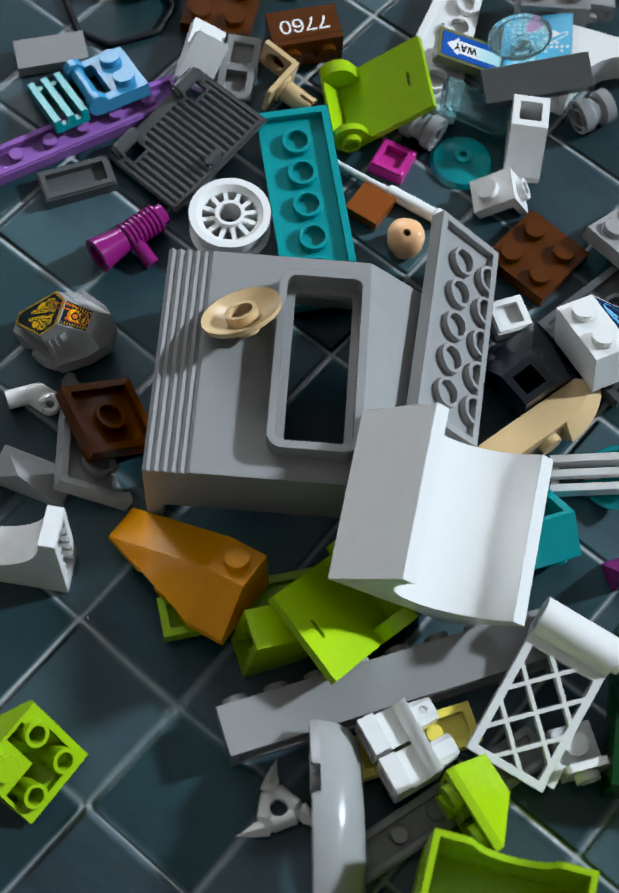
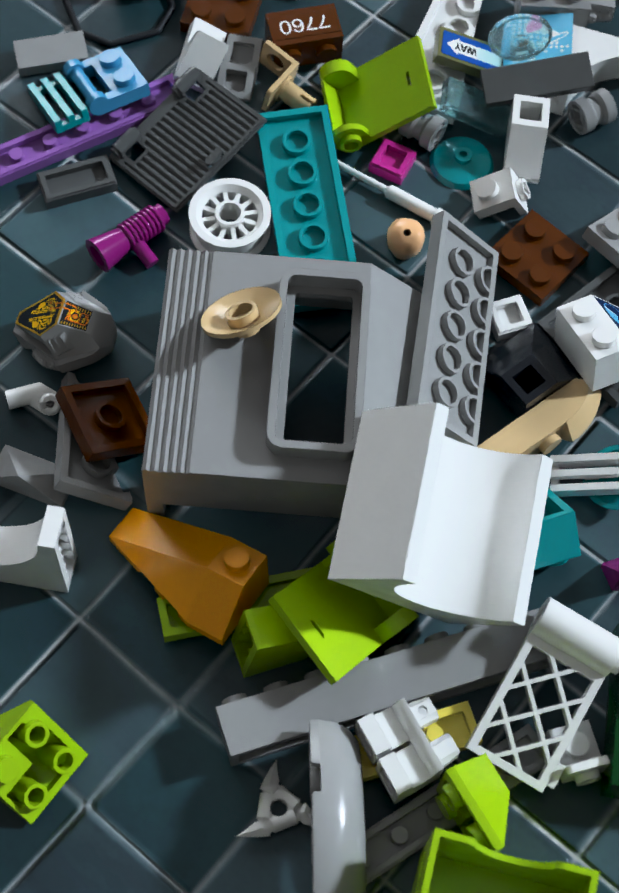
dark orange tile [346,181,396,231] -> none

